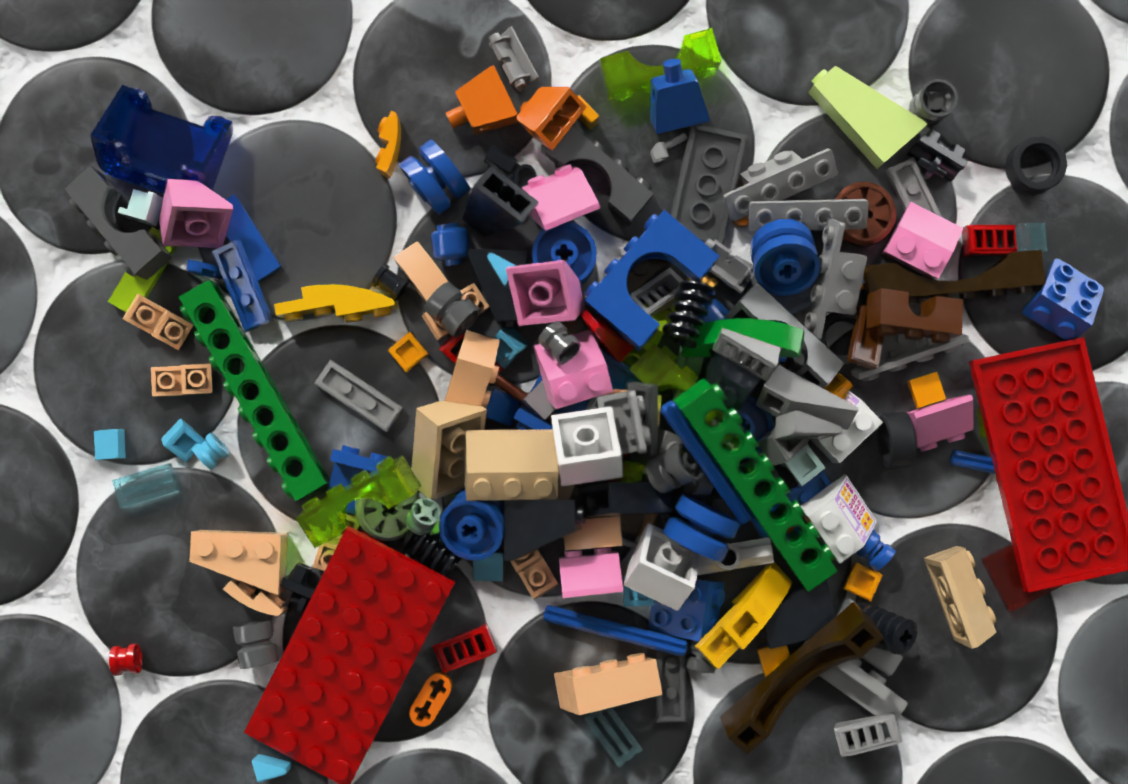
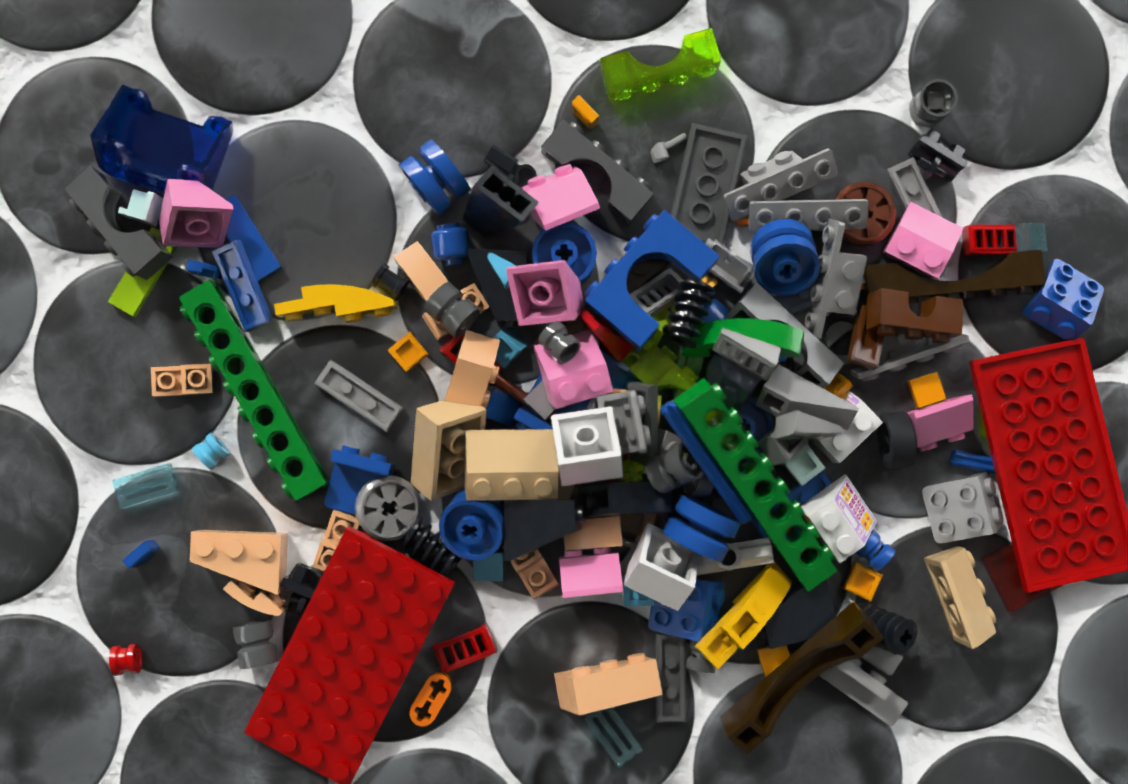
medium azure slope [94,429,126,460] -> none
light nougat slope [123,293,194,350] -> none
medium azure slope [161,418,205,463] -> none
medium azure slope [252,754,292,782] -> none
clear neon green arch [296,455,421,548] -> none
light orange slope [375,110,401,178] -> none
sand green wheel [405,498,441,535] -> none
orange torso [445,65,518,134] -> none
light grey hinge [489,26,539,92] -> none
orange torso [516,87,586,150] -> none
blue axle [543,605,688,656] -> none
blue torso [650,59,710,134] -> none
yellowish green slope [808,66,927,169] -> none
light grey slope [834,712,902,757] -> none
black tyre [1005,136,1067,195] -> none
none -> blue tile [122,539,160,568]
none -> light grey bracket [922,472,1004,544]

